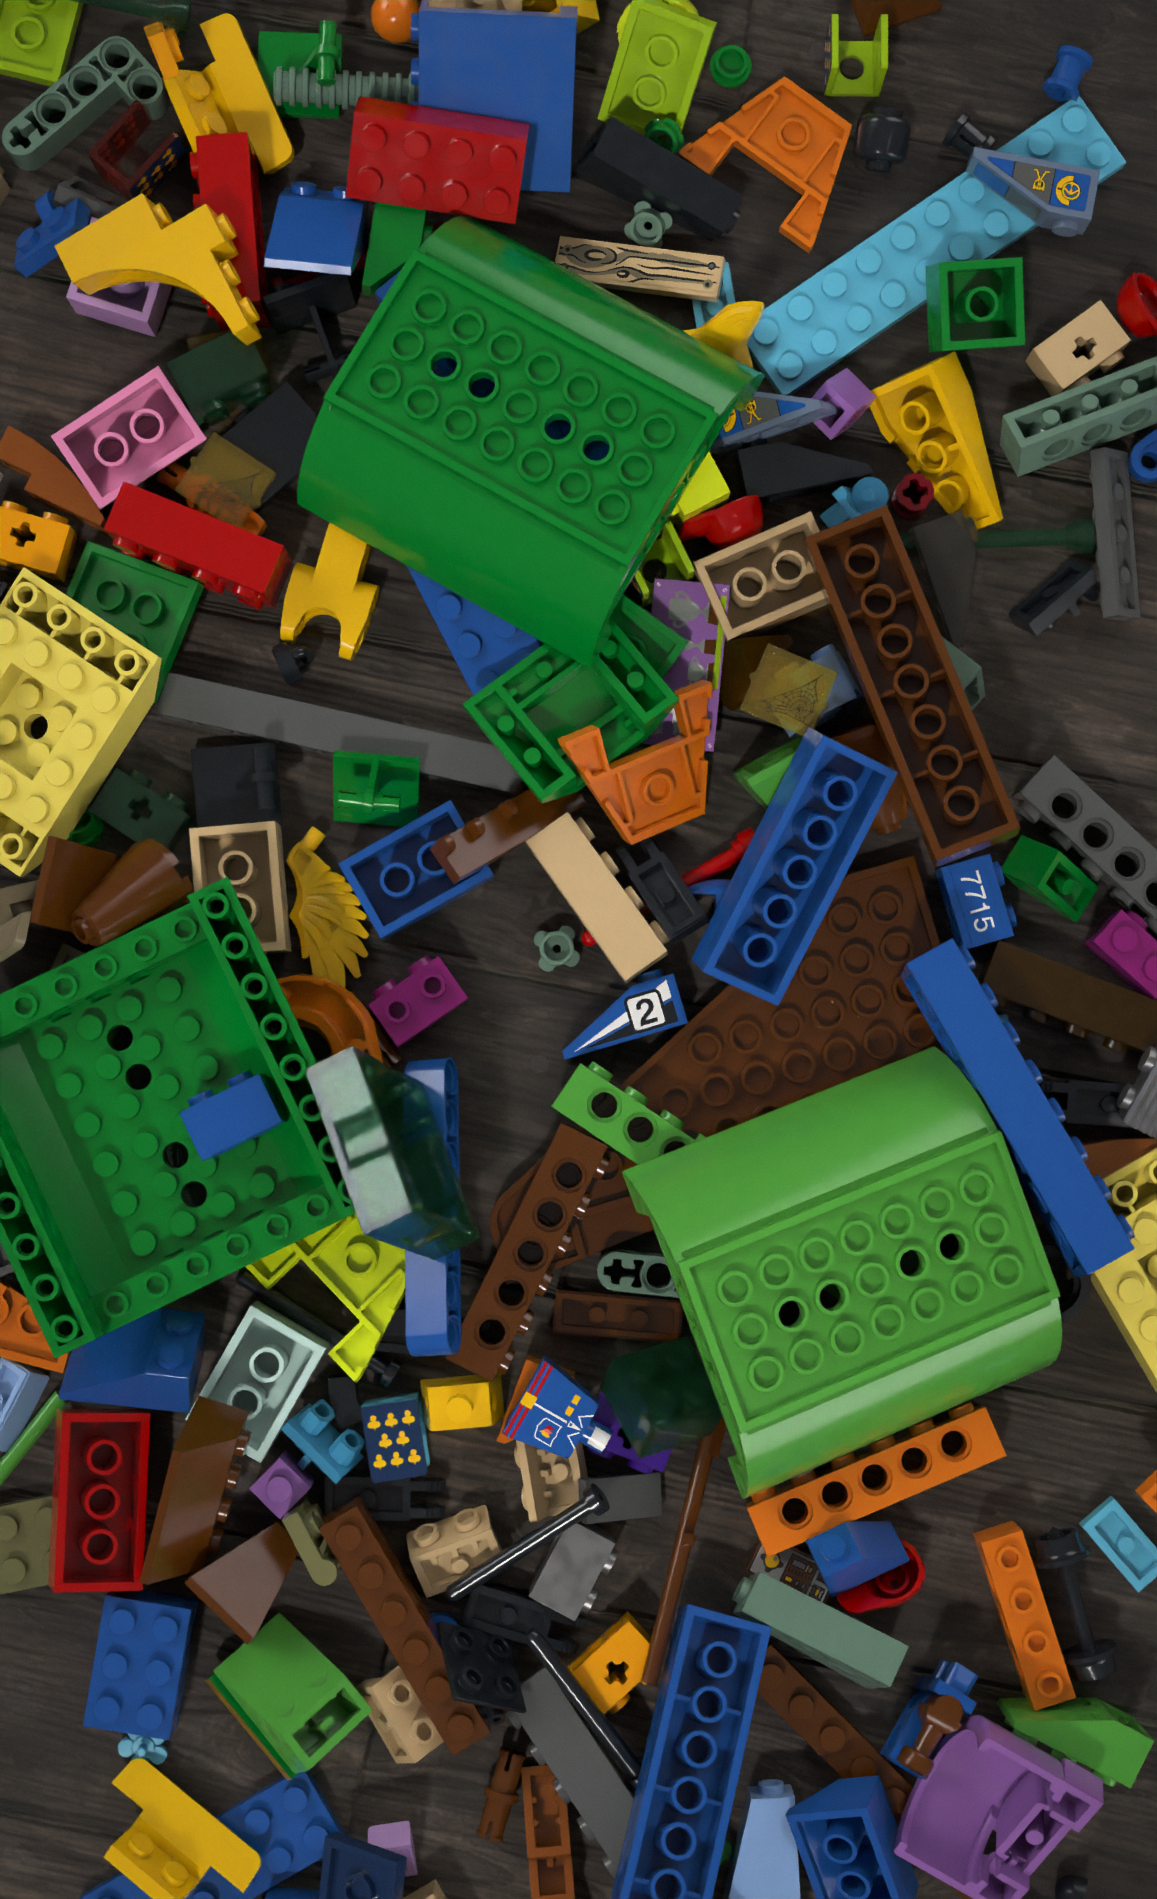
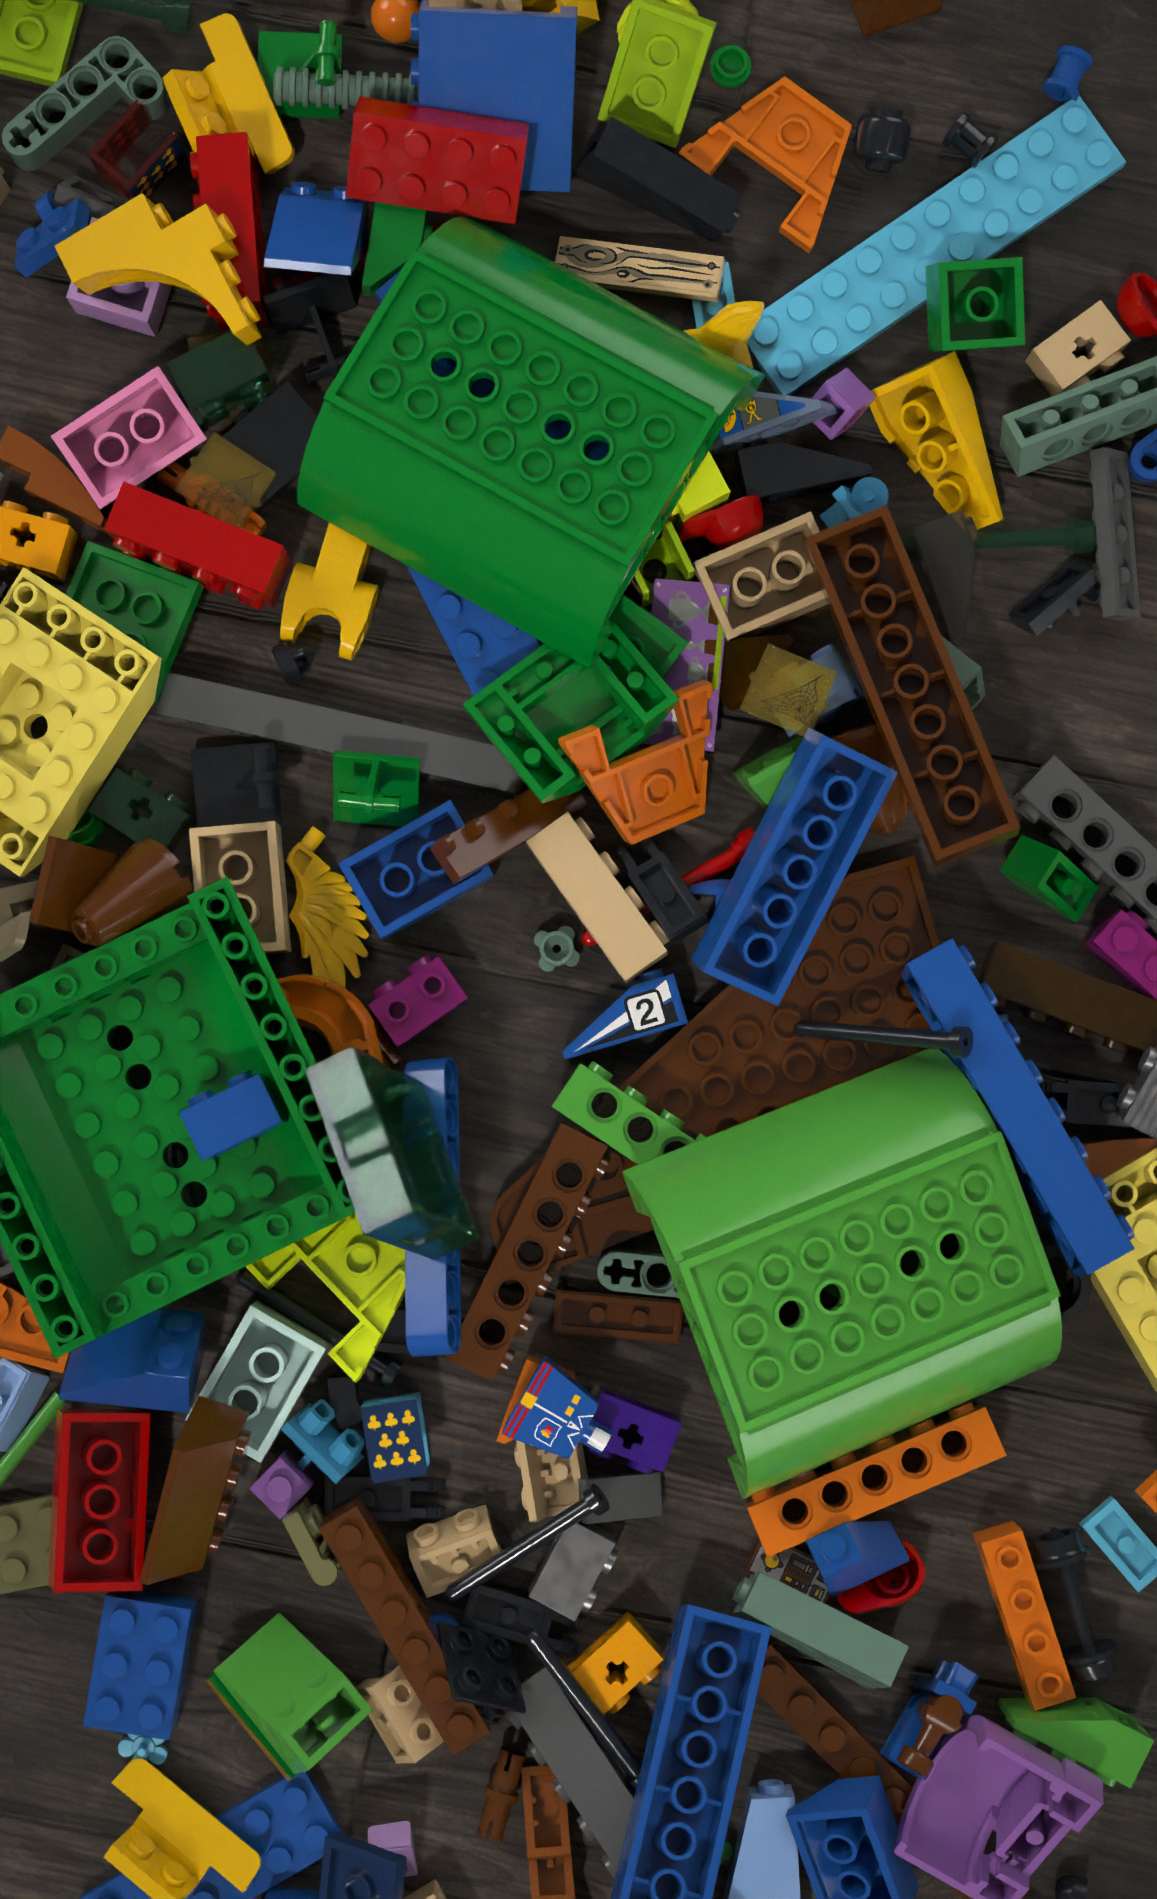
light orange hinge [143,21,184,80] -> none
reddish brown slope [184,1521,298,1645] -> none
yellow torso [420,1373,505,1431] -> none
clear green brick [600,1336,723,1459] -> none
sand green plate [624,200,673,248] -> none
reddish brown bar [641,1388,726,1685] -> none
green plate [644,118,684,154] -> none
lime piece [824,14,888,97] -> none
dark red bush [891,473,934,520] -> none
blue brick [934,854,1017,949] -> none
slope [966,147,1100,237] -> none
none -> black bar [794,1020,973,1058]

